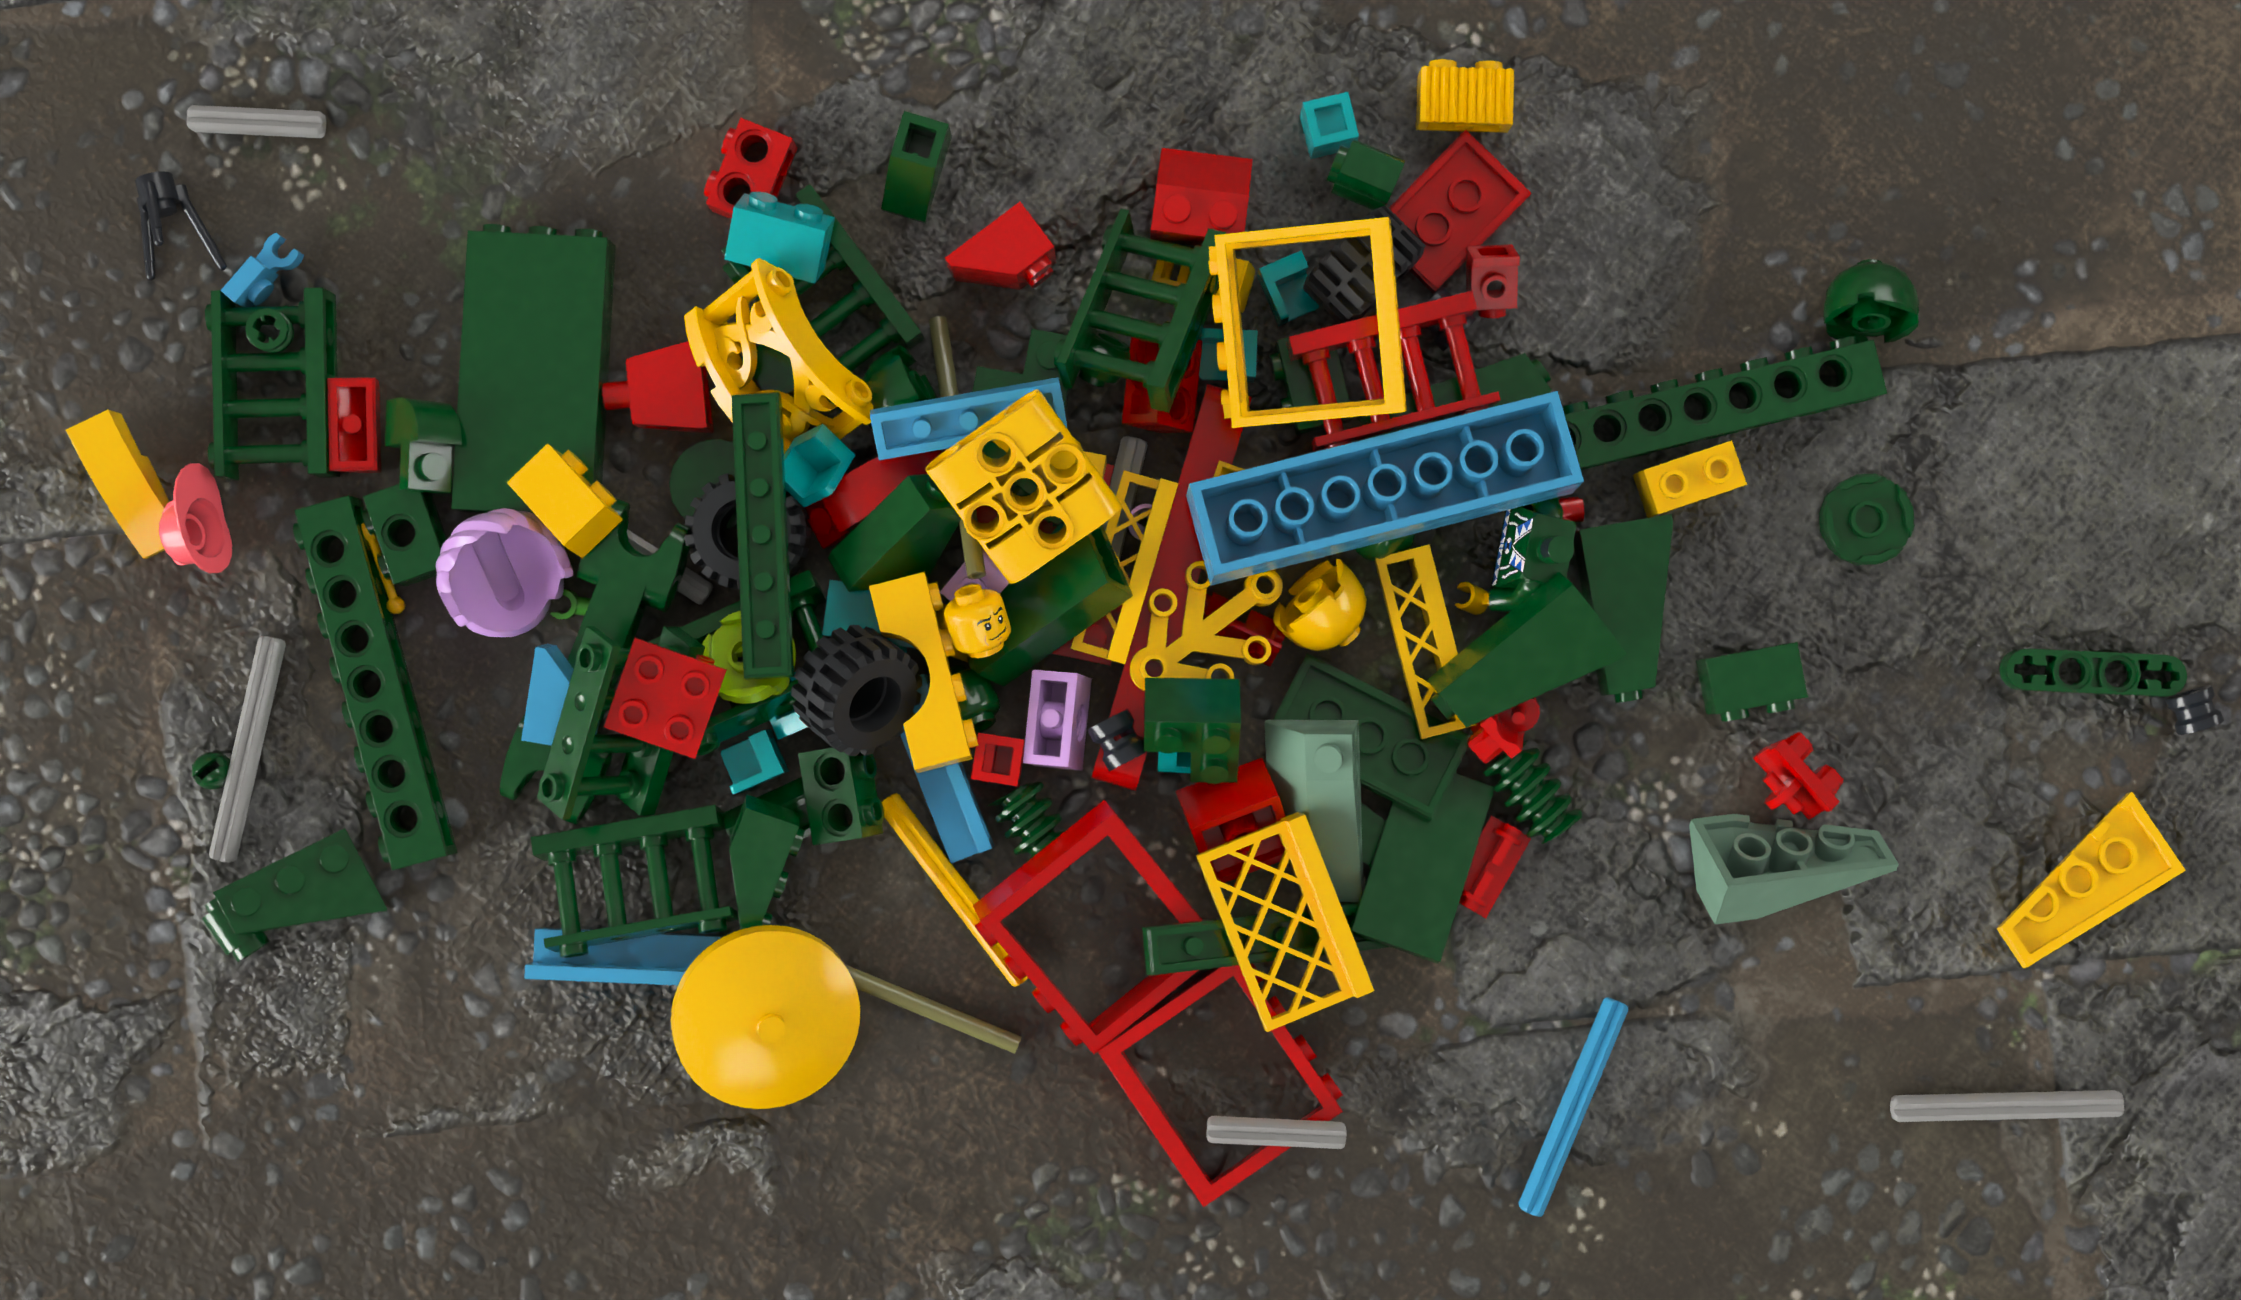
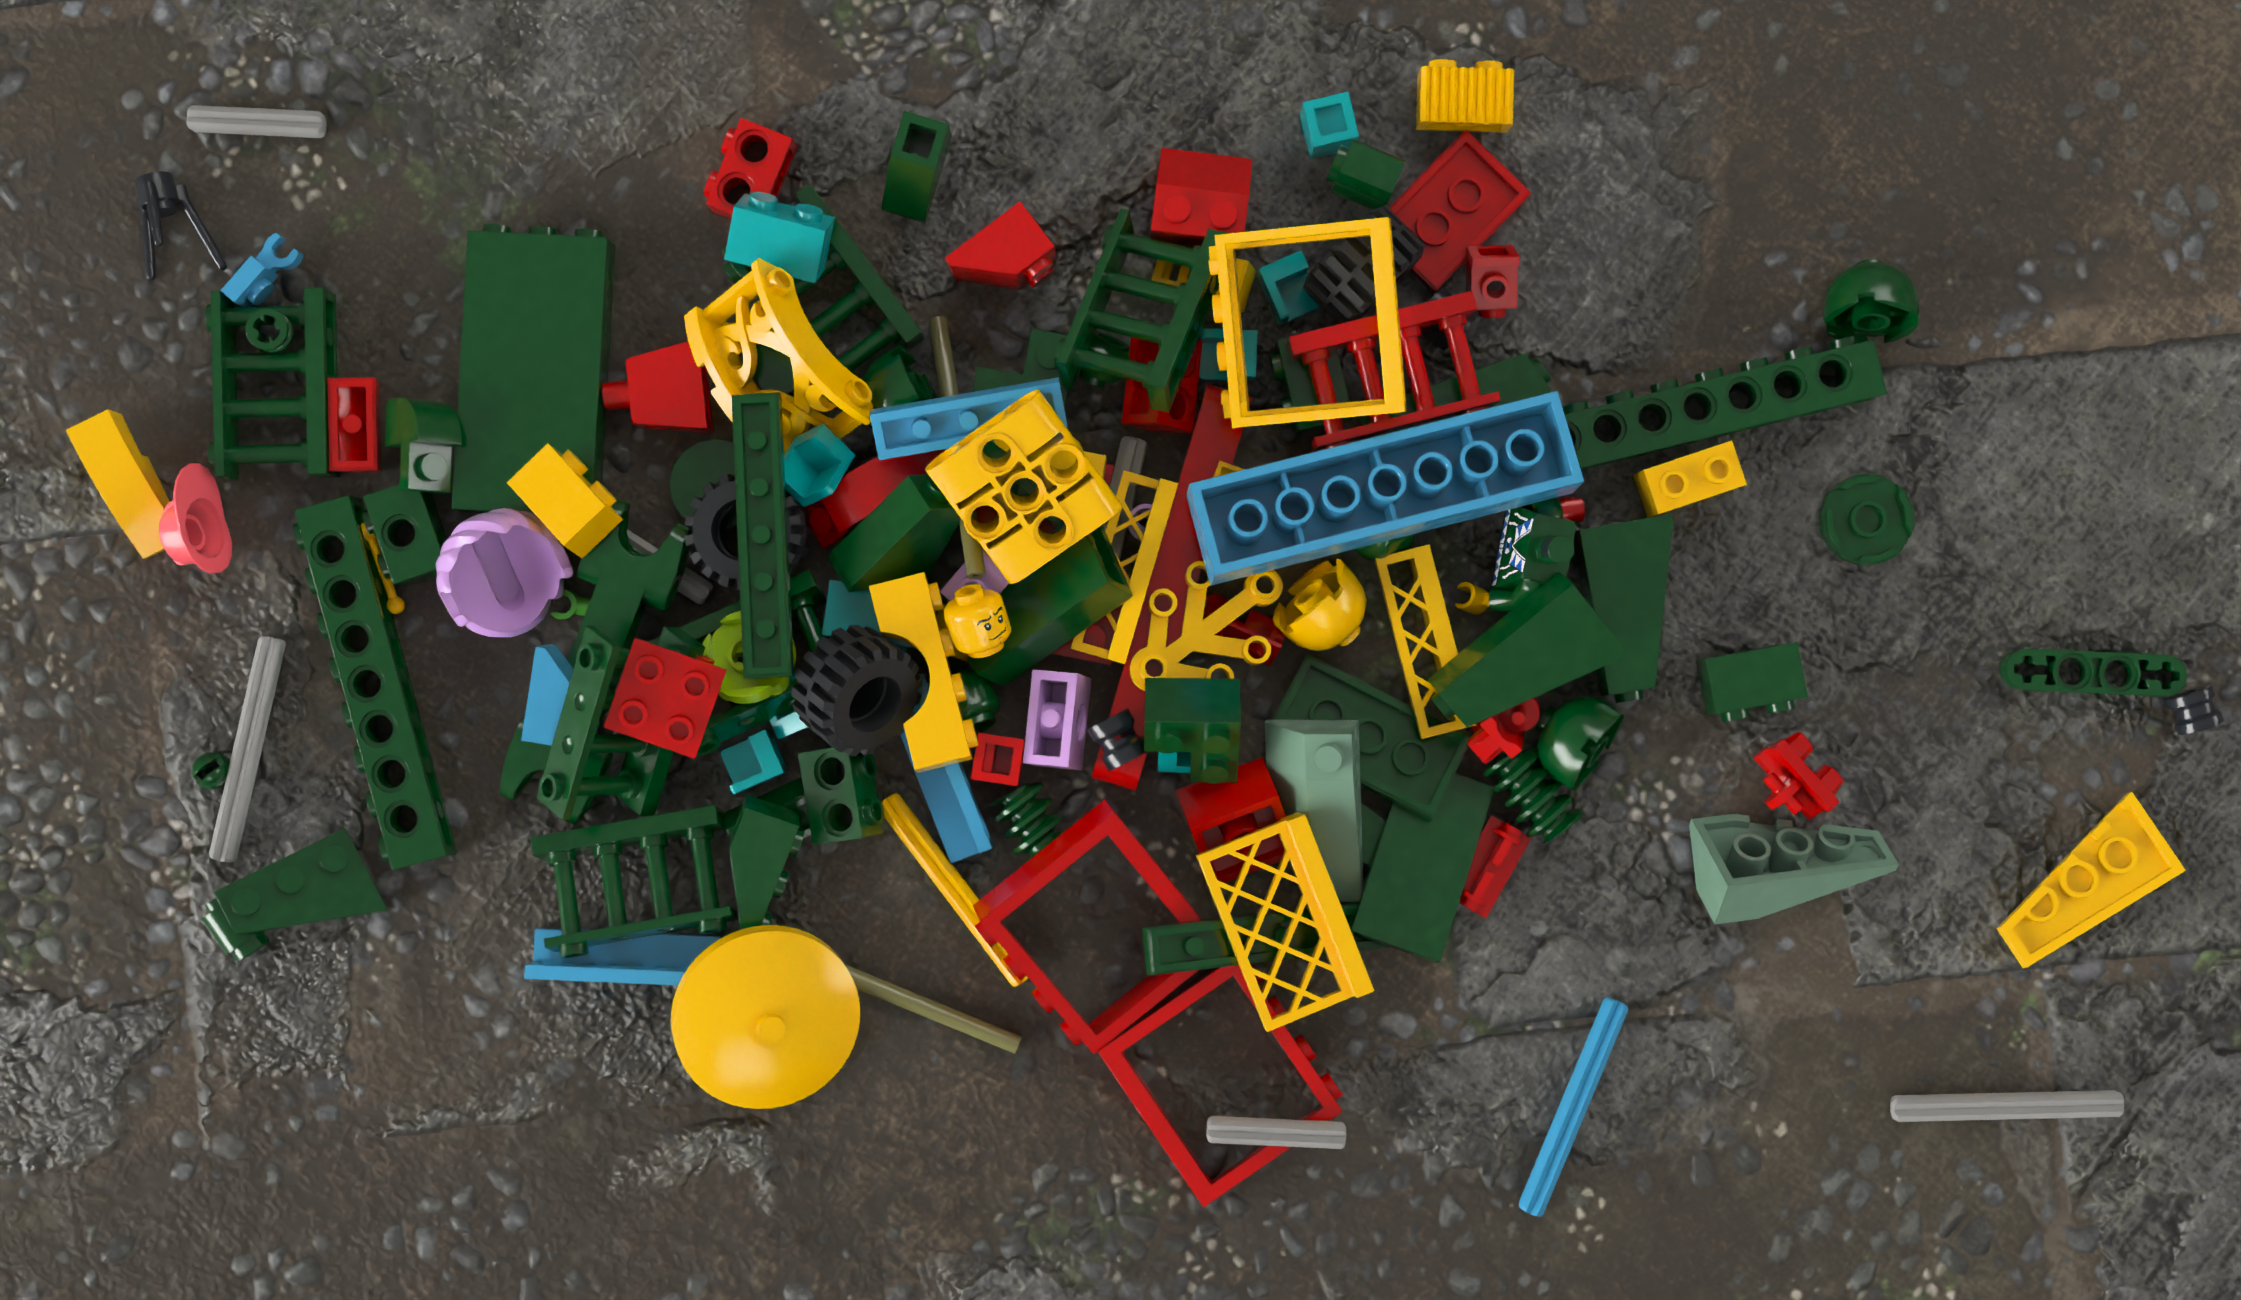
none -> dark green cylinder [1535,696,1624,791]

